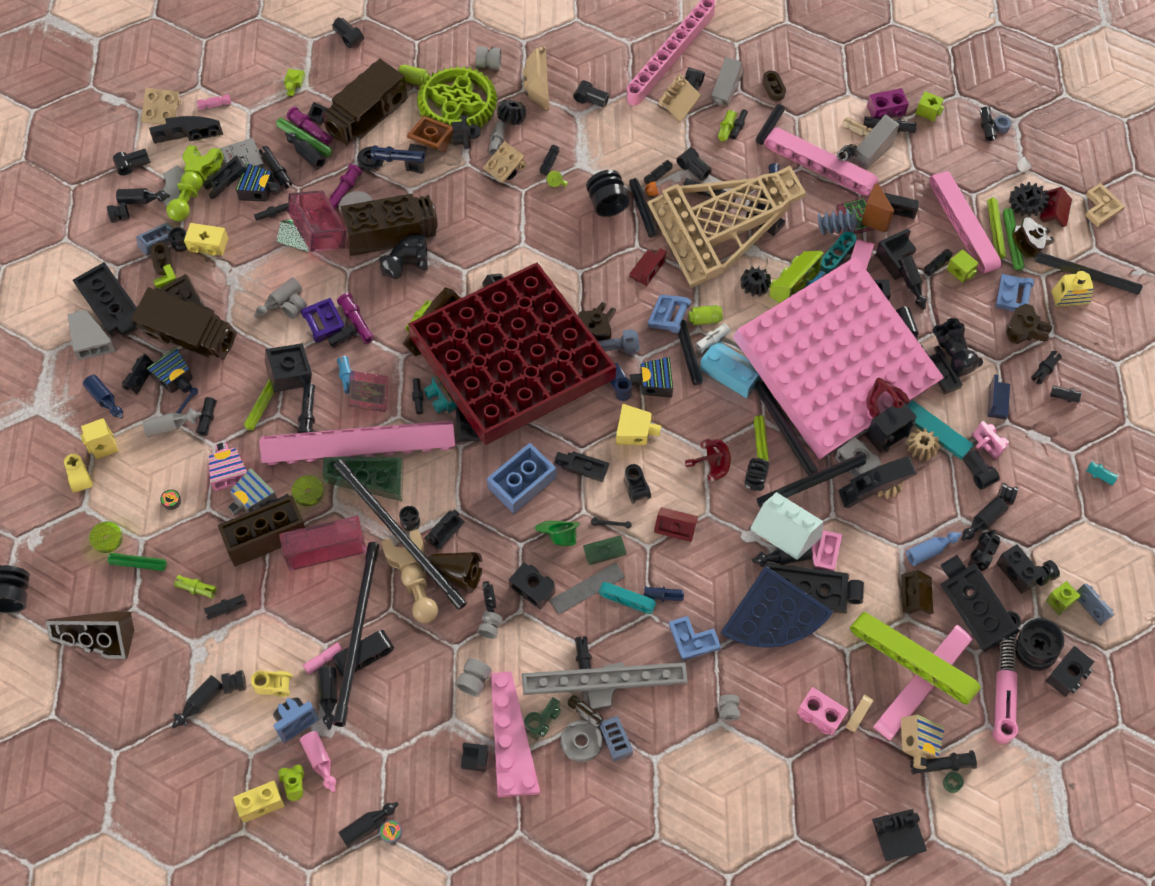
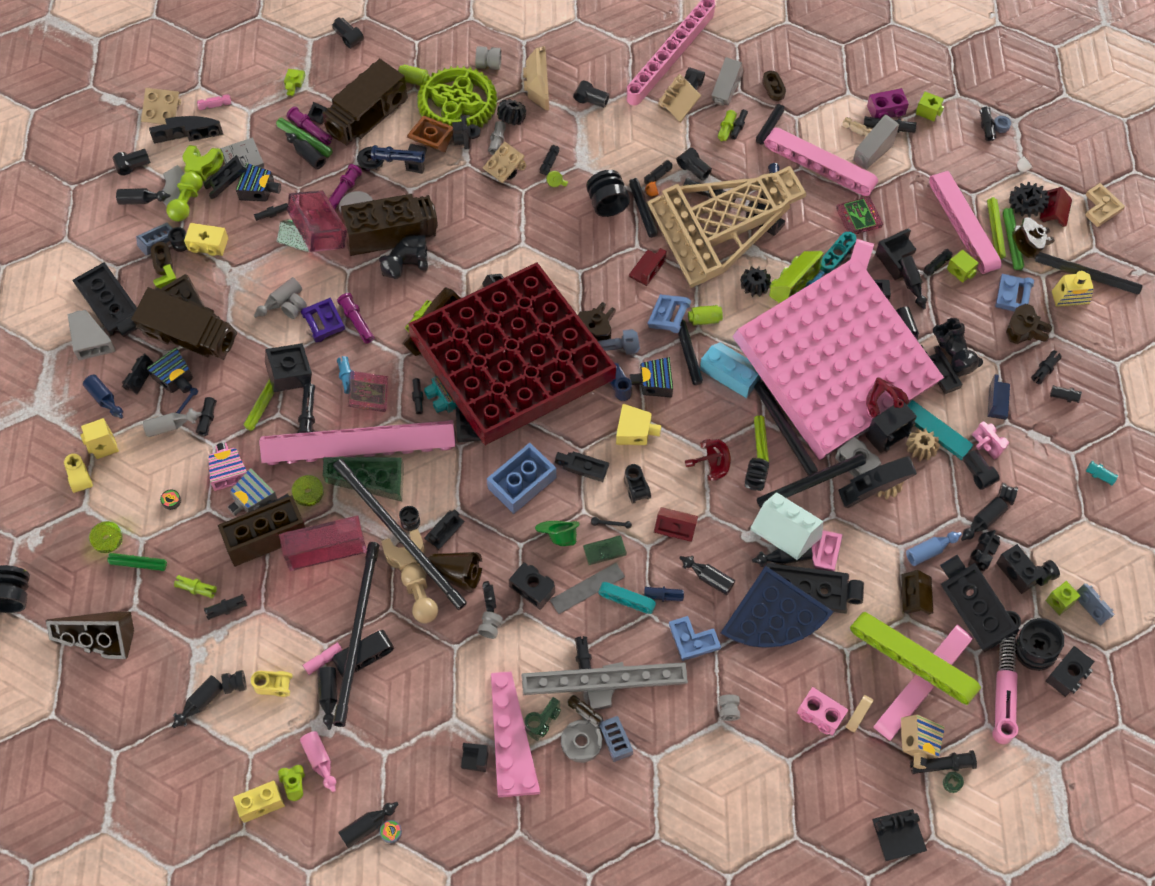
black wheel [107,202,130,223] -> none
black pin [259,146,293,189] -> none
medium blue piece [273,697,319,743] -> none
black pin [327,324,357,349] -> none
light grey wheel [455,658,492,697] -> none
white pin [695,323,730,353] -> none
sand blue piece [818,208,857,235] -> none
black pin [837,144,857,161] -> none
dark orange slope [861,183,894,232] -> none
black panel [884,193,919,219] -> none
none -> black wheel [679,556,736,596]

